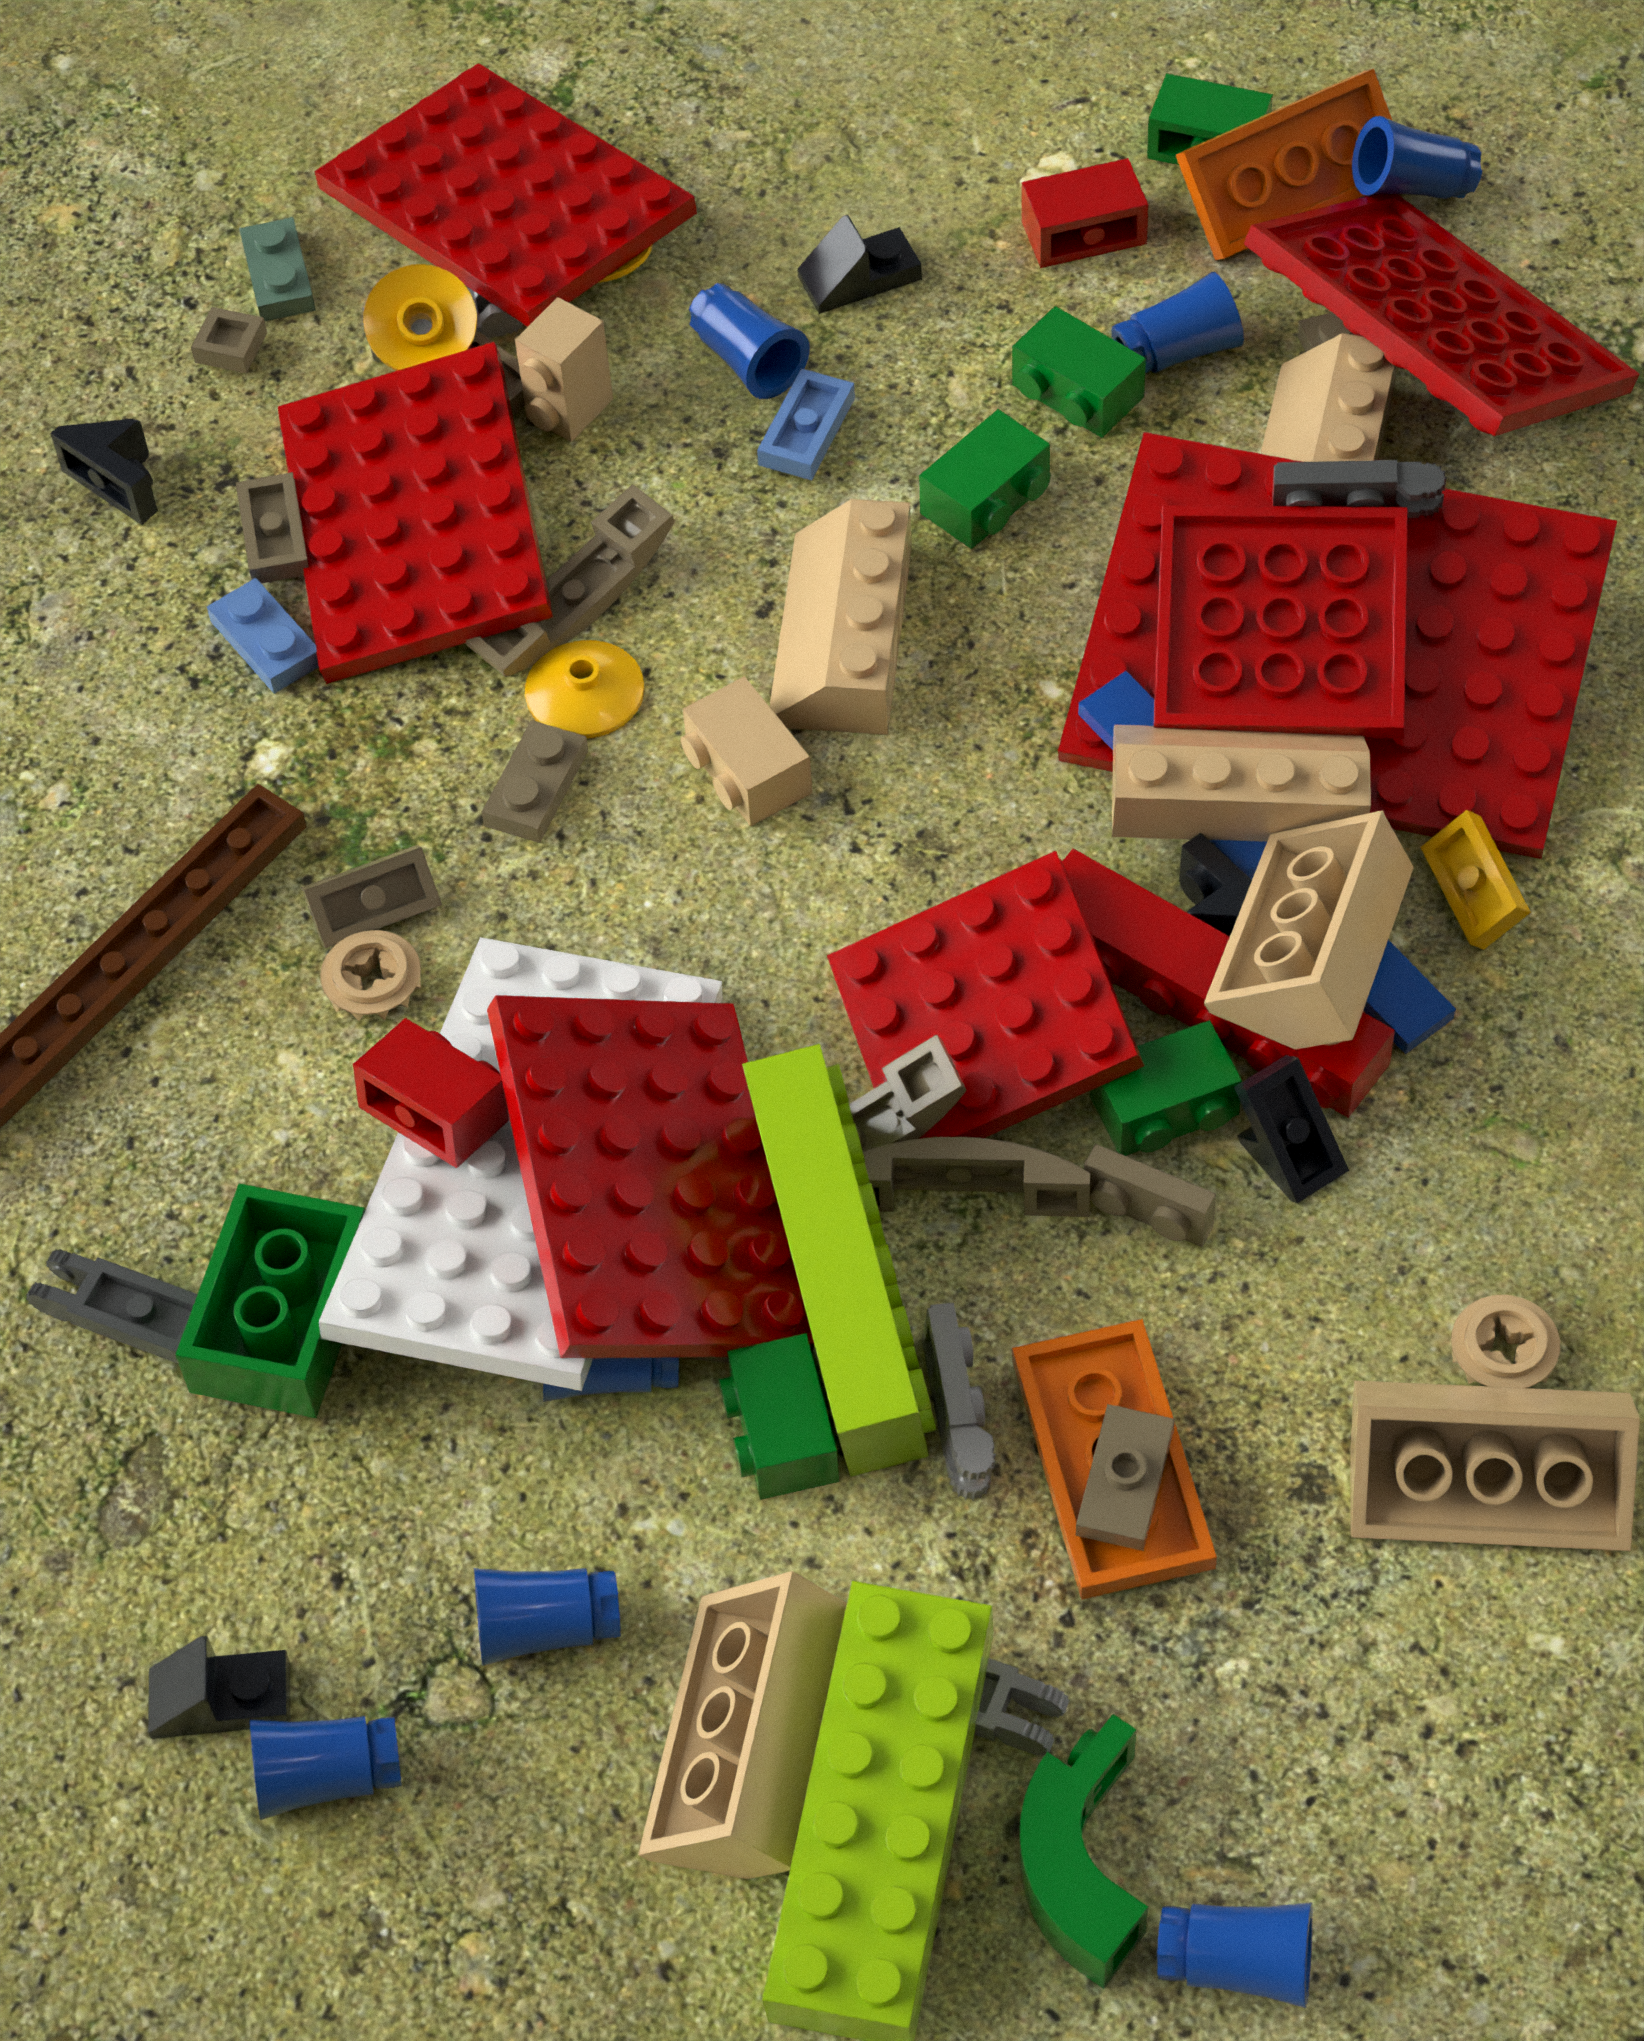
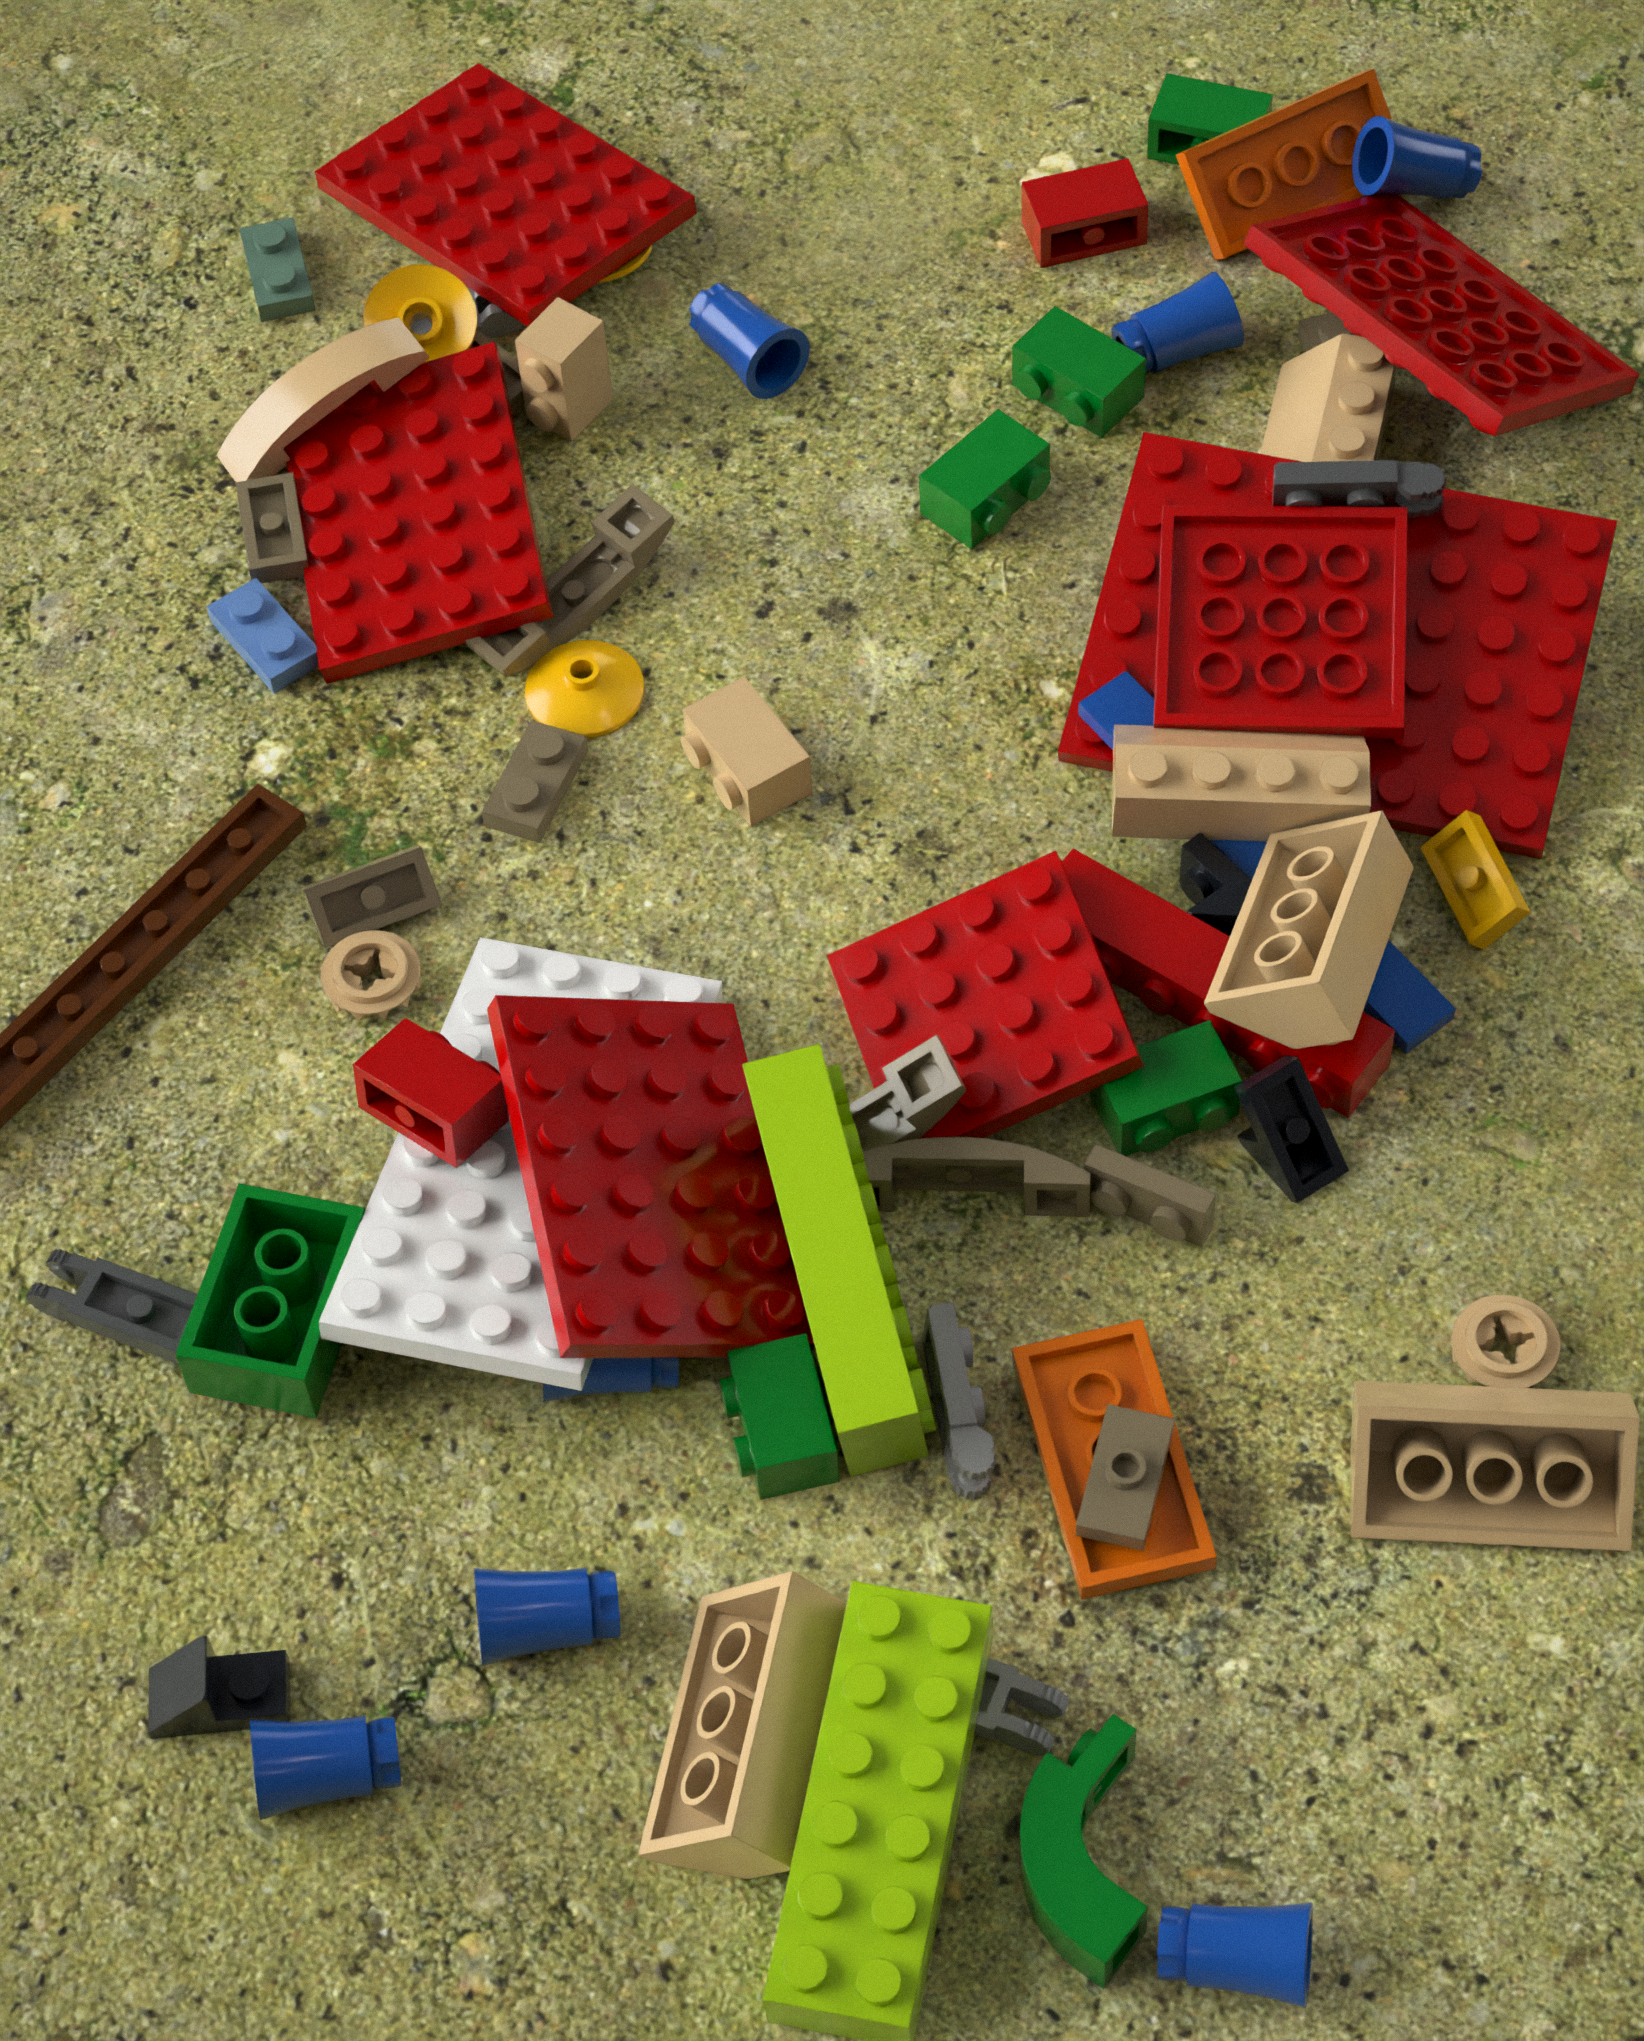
black slope [50,419,158,525] -> none
dark tan plate [191,307,267,373] -> none
medium blue plate [757,368,855,480] -> none
tan slope [769,499,912,735] -> none
black slope [797,214,922,314] -> none
none -> tan slope [216,317,429,482]

